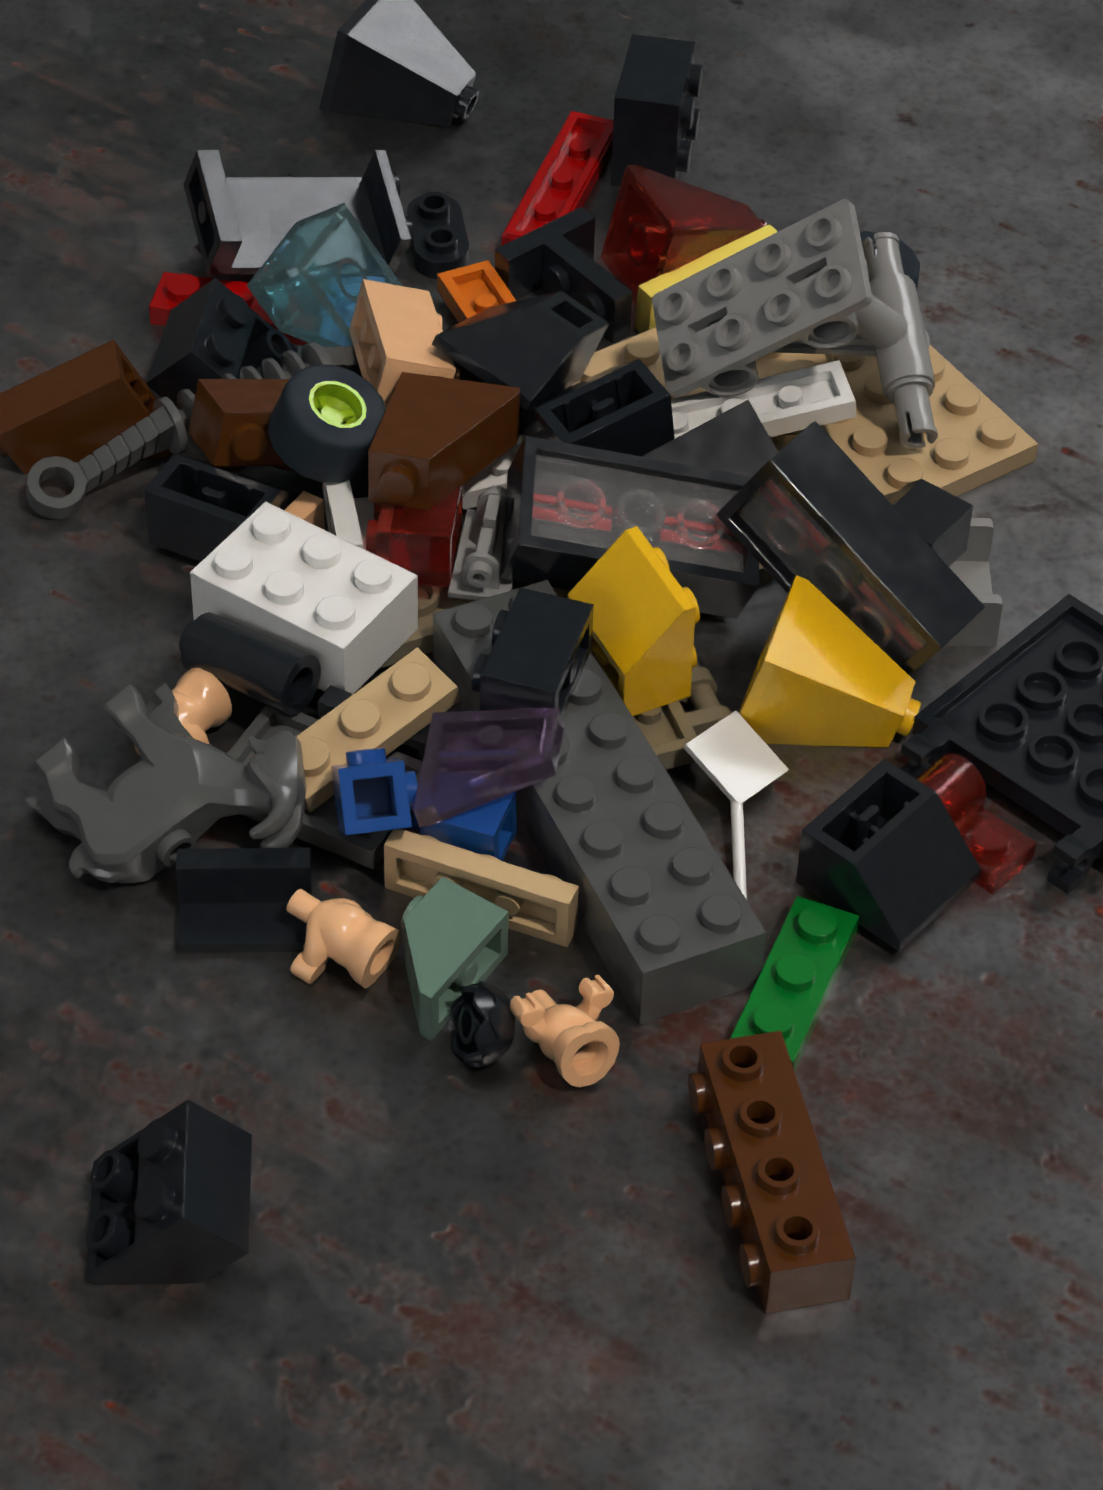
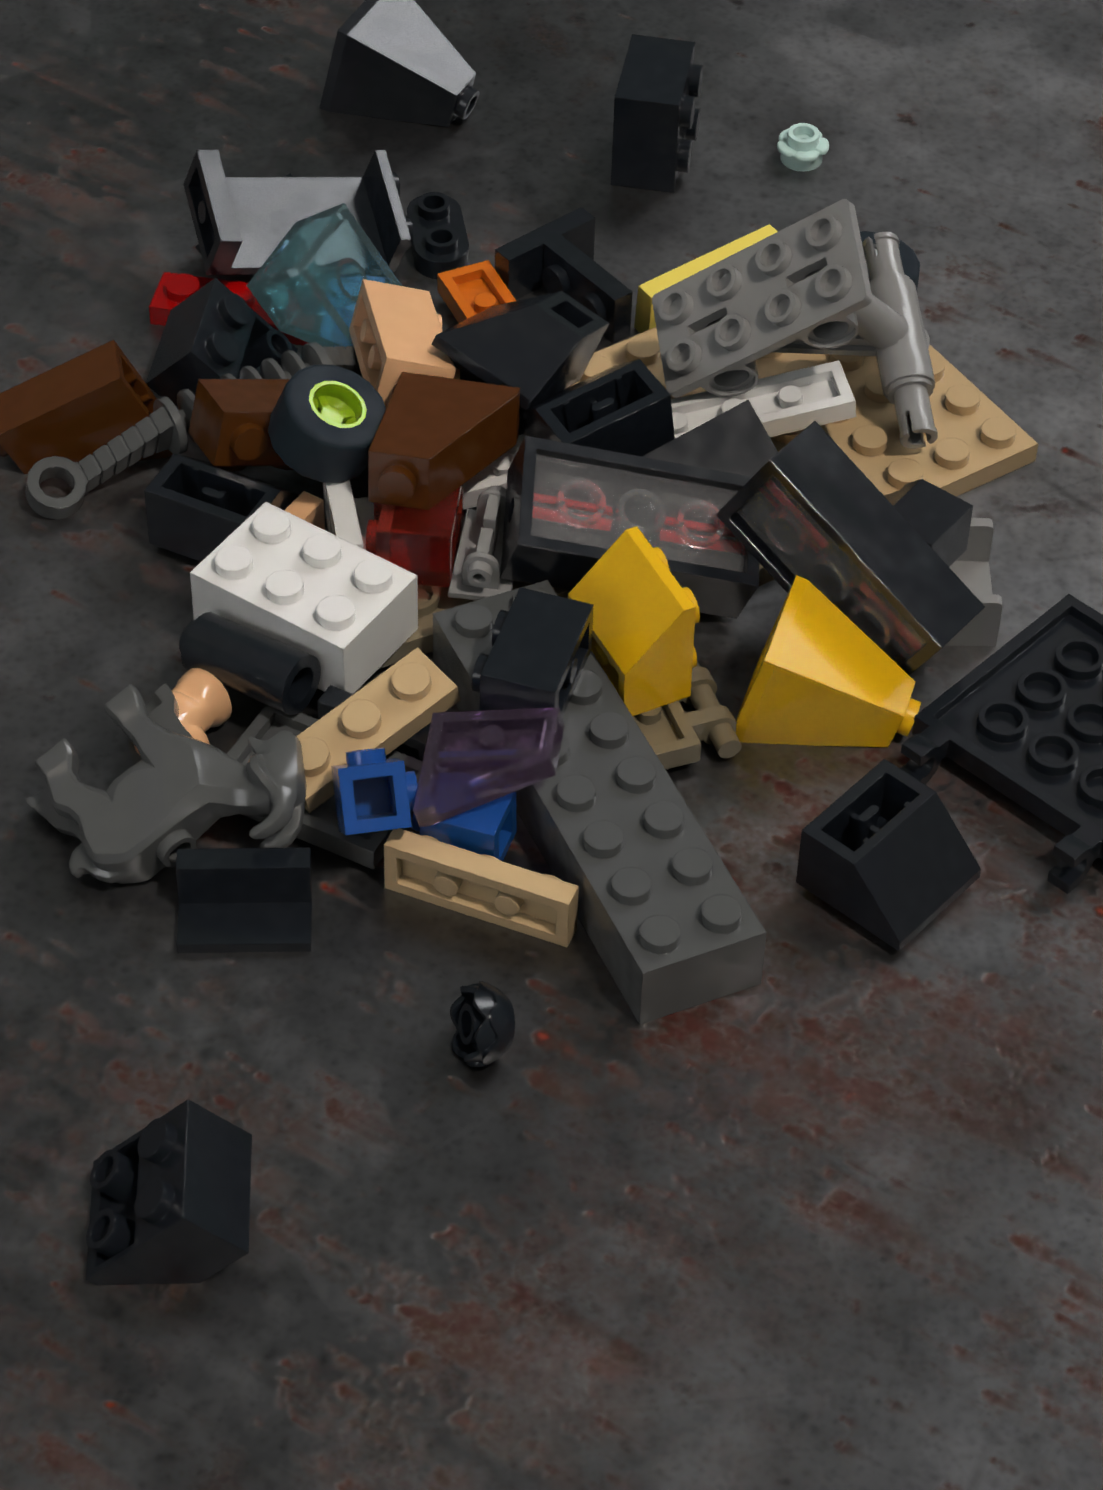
light nougat piece [286,889,401,988] -> none
sand green slope [401,876,509,1041] -> none
red tile [501,111,614,246] -> none
light nougat piece [509,975,620,1087] -> none
clear red slope [600,165,767,306] -> none
white piece [683,711,789,900] -> none
reddish brown brick [688,1031,856,1314] -> none
green plate [730,896,859,1072] -> none
clear red plate [915,753,1036,895] -> none
none -> light aqua plate [777,123,829,171]

